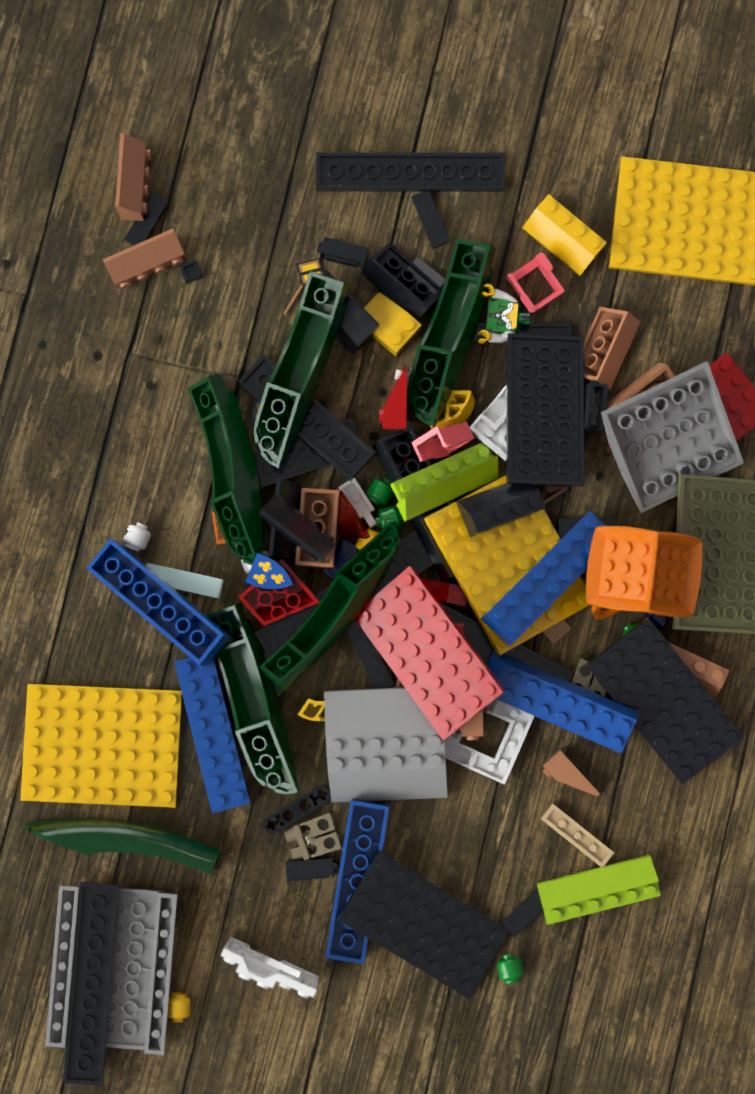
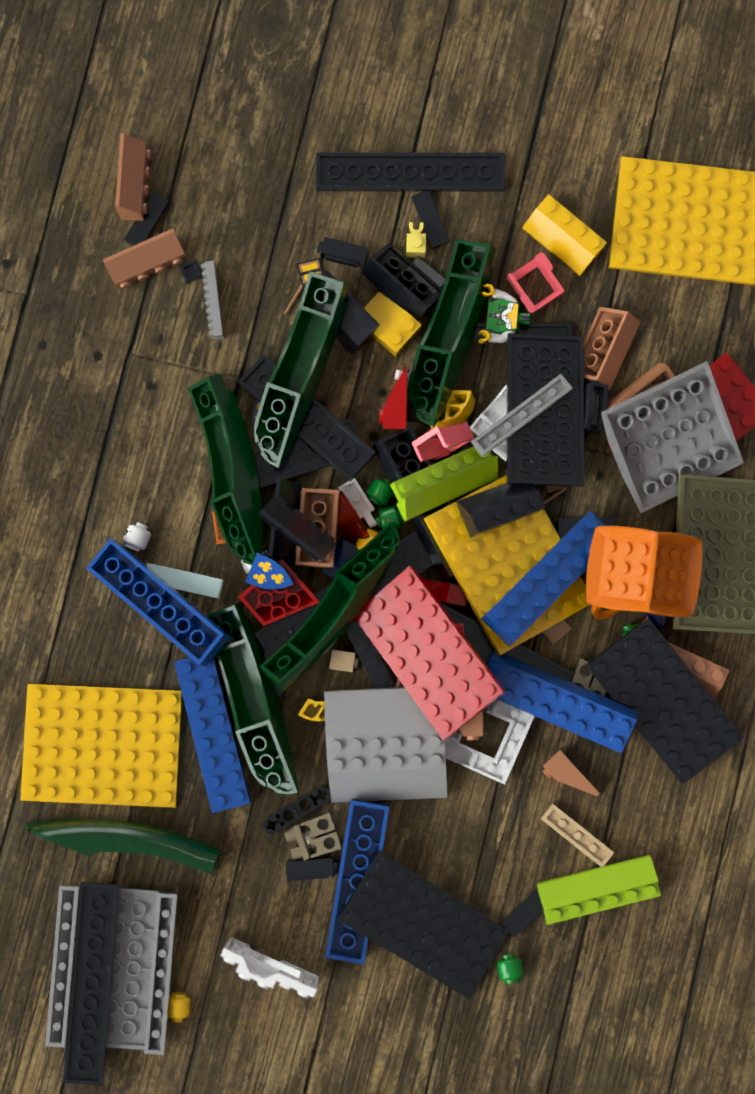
none -> light grey gear [201,260,224,340]
none -> tan brick [329,650,359,672]
none -> light yellow brick [406,222,426,258]
none -> light grey tile [471,374,573,457]

